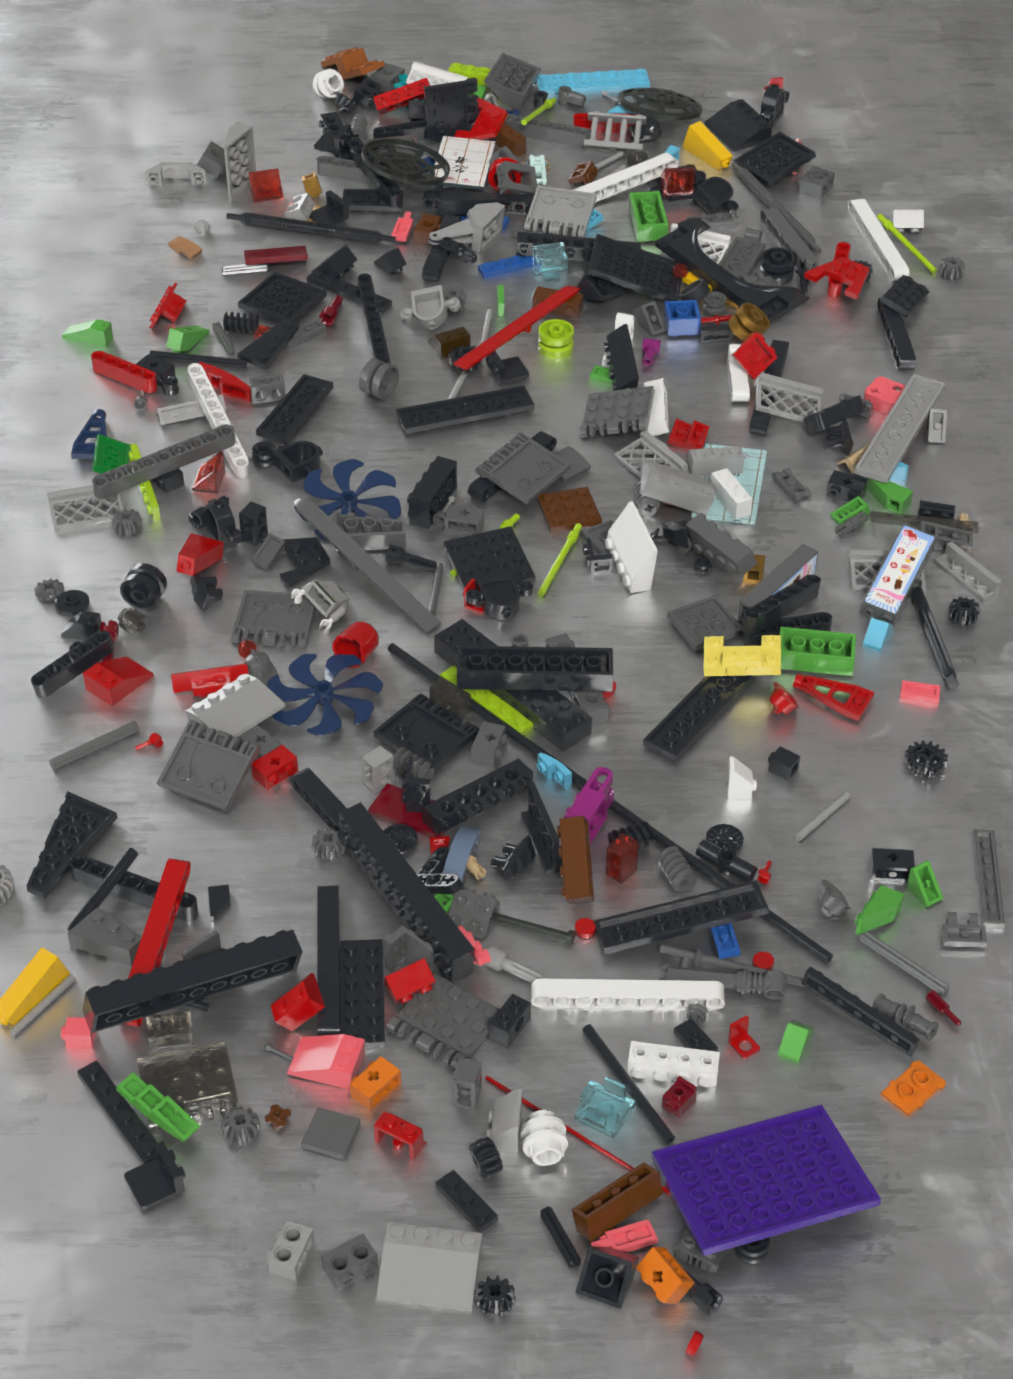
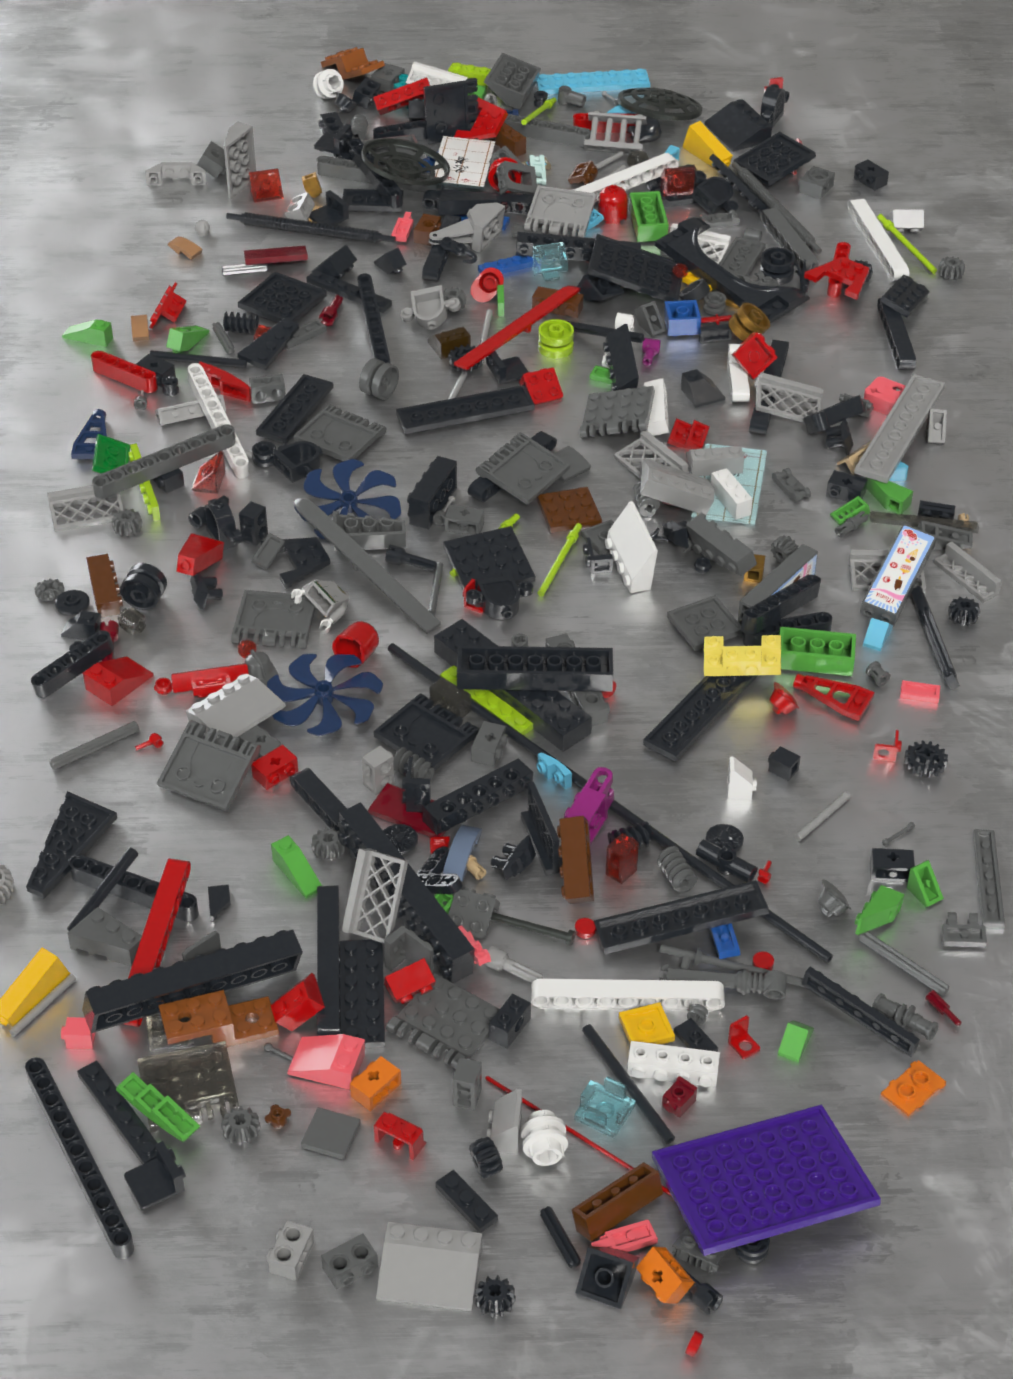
none -> black beam [25,1057,134,1259]
none -> reddish brown brick [86,554,123,618]
none -> medium nougat slope [131,315,149,341]
none -> red plate [154,678,173,695]
none -> dark orange bracket [159,990,279,1050]
none -> bright green slope [271,835,322,899]
none -> dark grey hinge [293,404,386,461]
none -> light grey fence [341,848,408,943]
none -> red piece [470,267,504,303]
none -> red bracket [519,367,563,405]
none -> black axle [567,321,645,343]
none -> red cylinder [598,185,628,224]
none -> yellow plate [618,1002,675,1045]
none -> black slope [681,369,726,408]
none -> black plate [709,154,769,212]
none -> dark grey gear [771,535,799,564]
none -> black brick [854,159,889,191]
none -> dark grey bush [866,661,891,686]
none -> bracket [873,730,902,762]
none -> dark grey hinge [882,822,915,846]

